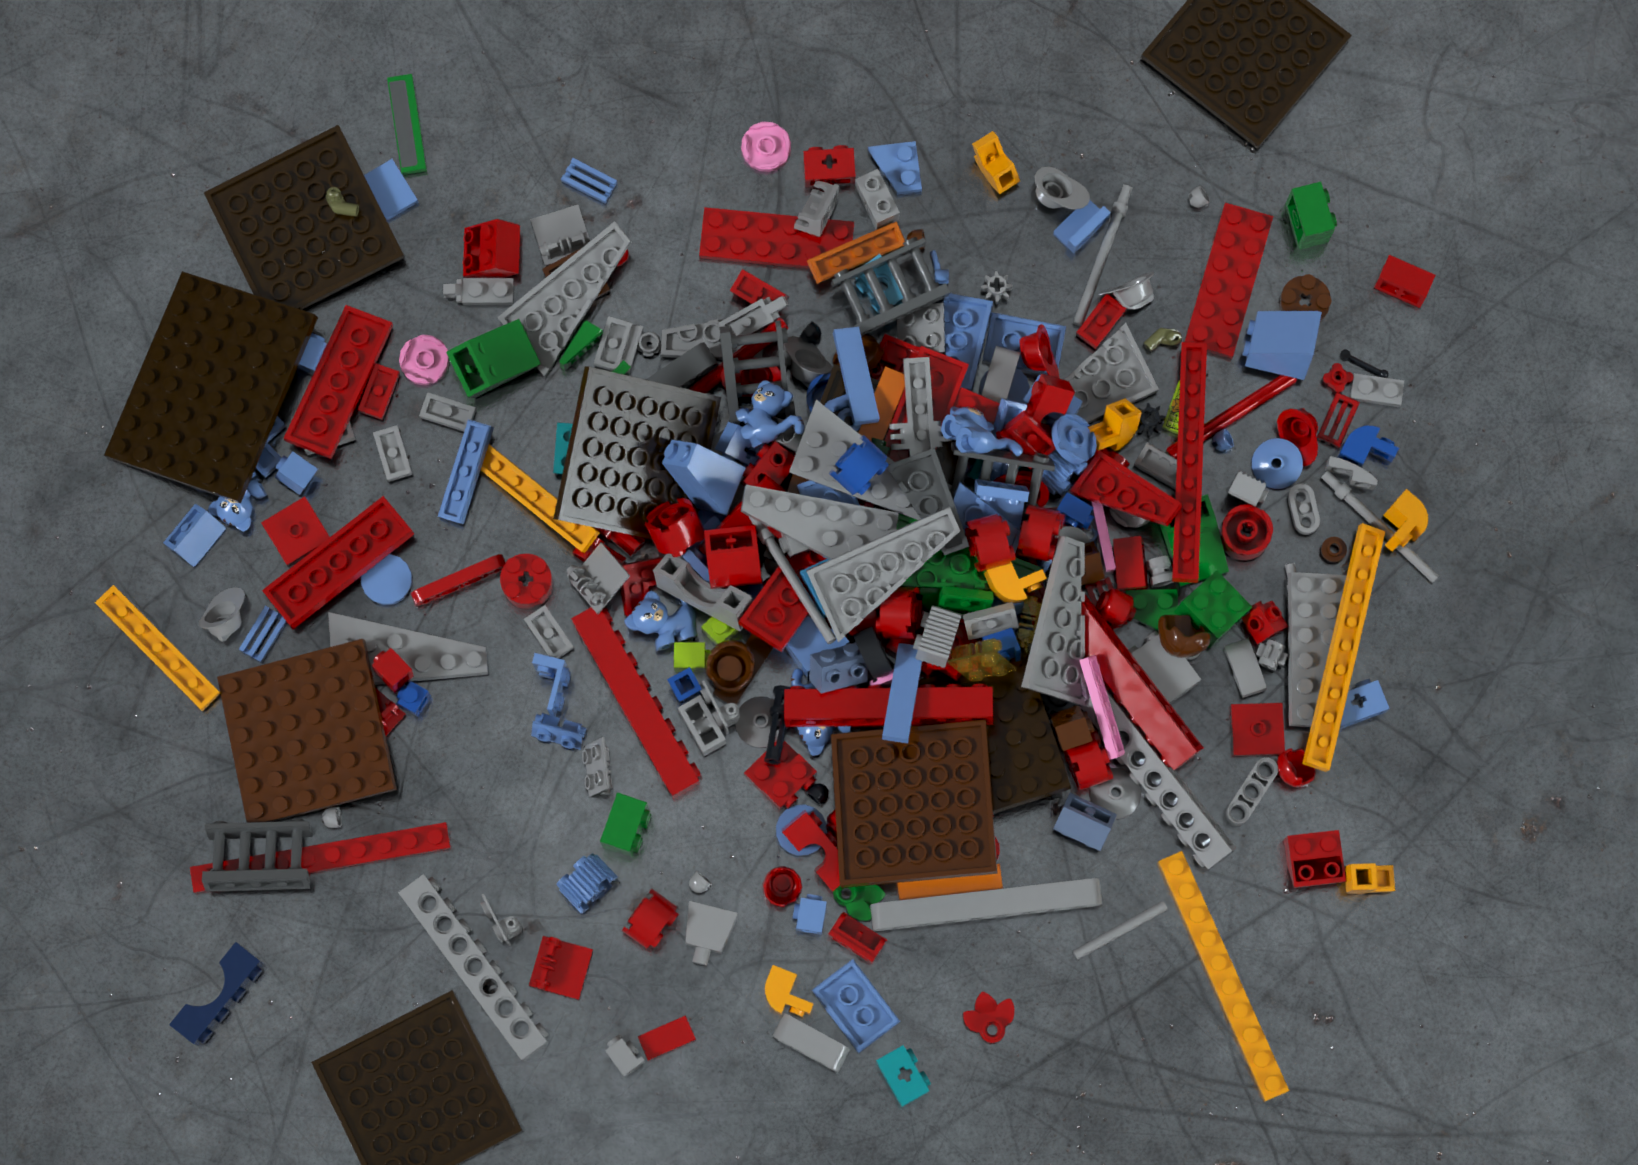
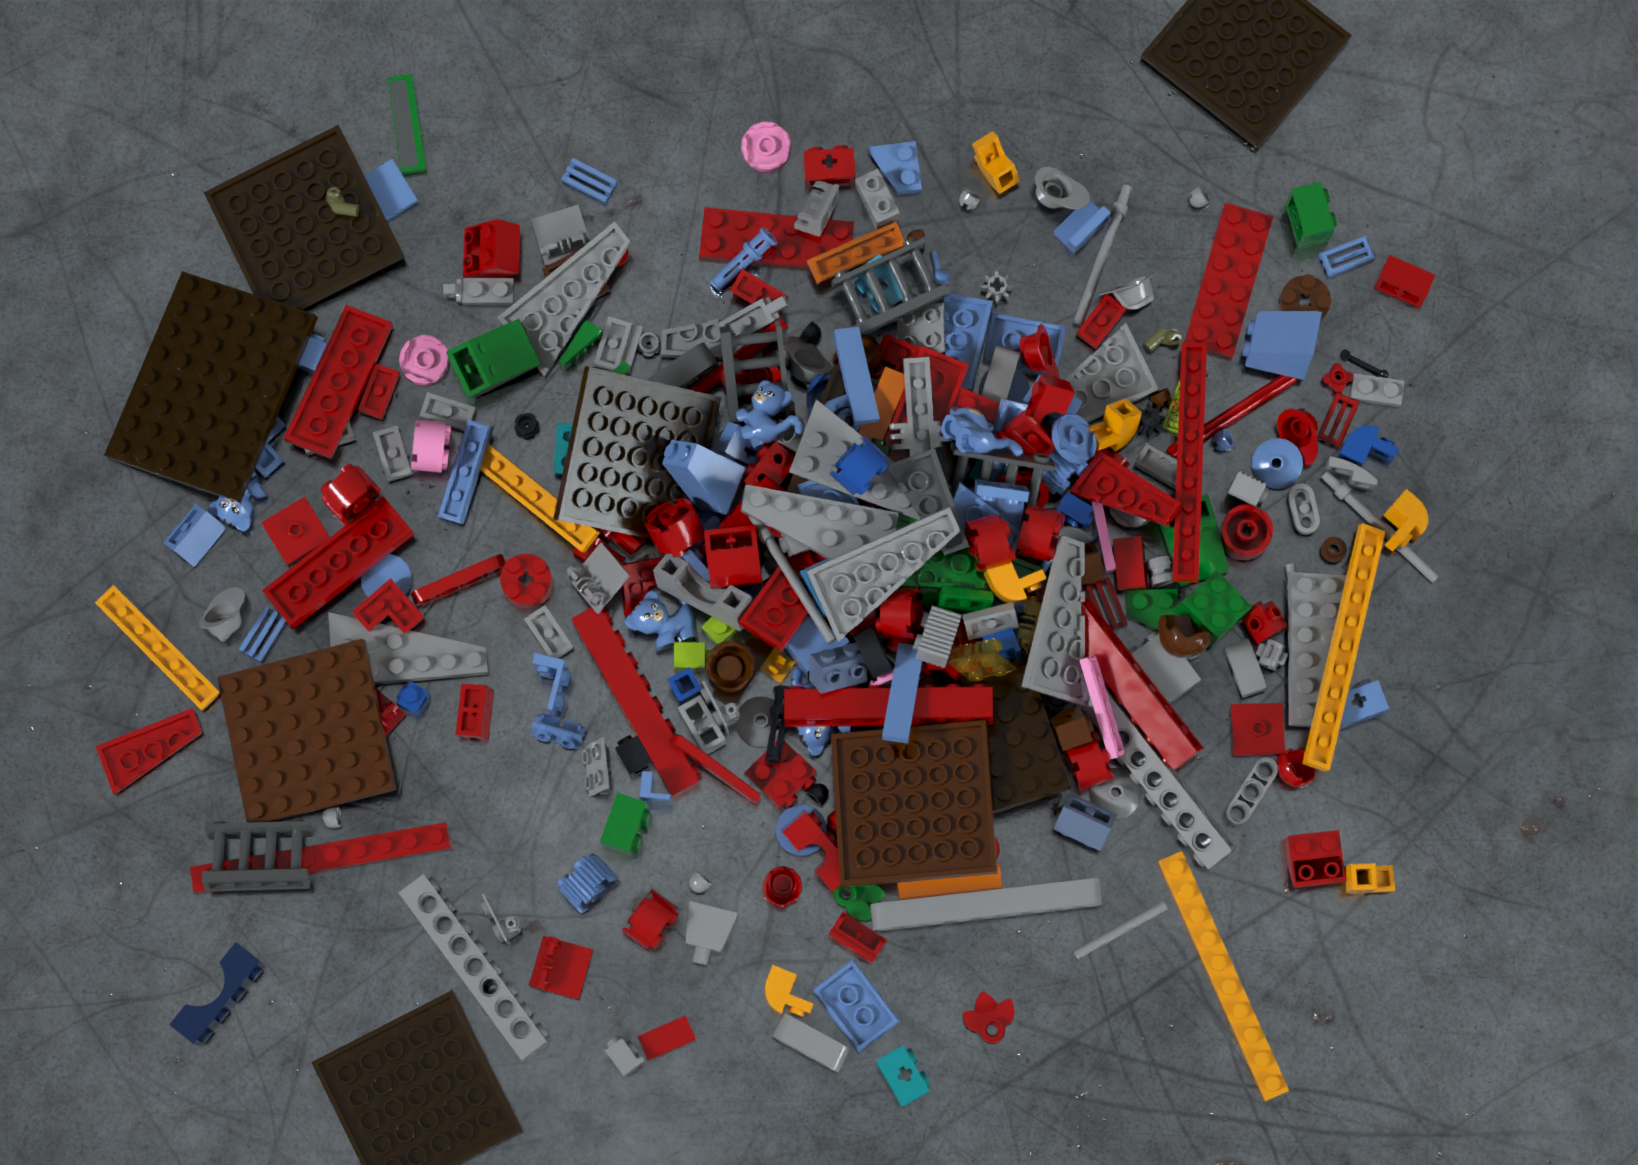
medium blue brick [275,451,318,495] -> none
red brick [372,648,414,693] -> none
medium blue brick [793,894,827,935] -> none
red head [1096,588,1136,626] -> none
none -> red wing [95,708,203,795]
none -> red brick [320,463,381,524]
none -> red plate [352,578,425,634]
none -> bright pink brick [411,419,451,473]
none -> red hinge [455,684,494,741]
none -> black plate [514,413,539,438]
none -> black brick [615,735,653,778]
none -> medium blue panel [640,771,673,806]
none -> red tile [669,734,761,803]
none -> medium blue pin [710,227,778,292]
none -> light orange tile [760,648,796,684]
none -> light grey hinge [959,188,981,210]
none -> reddish brown hinge [1149,388,1172,409]
none -> medium blue tile [1318,235,1376,278]

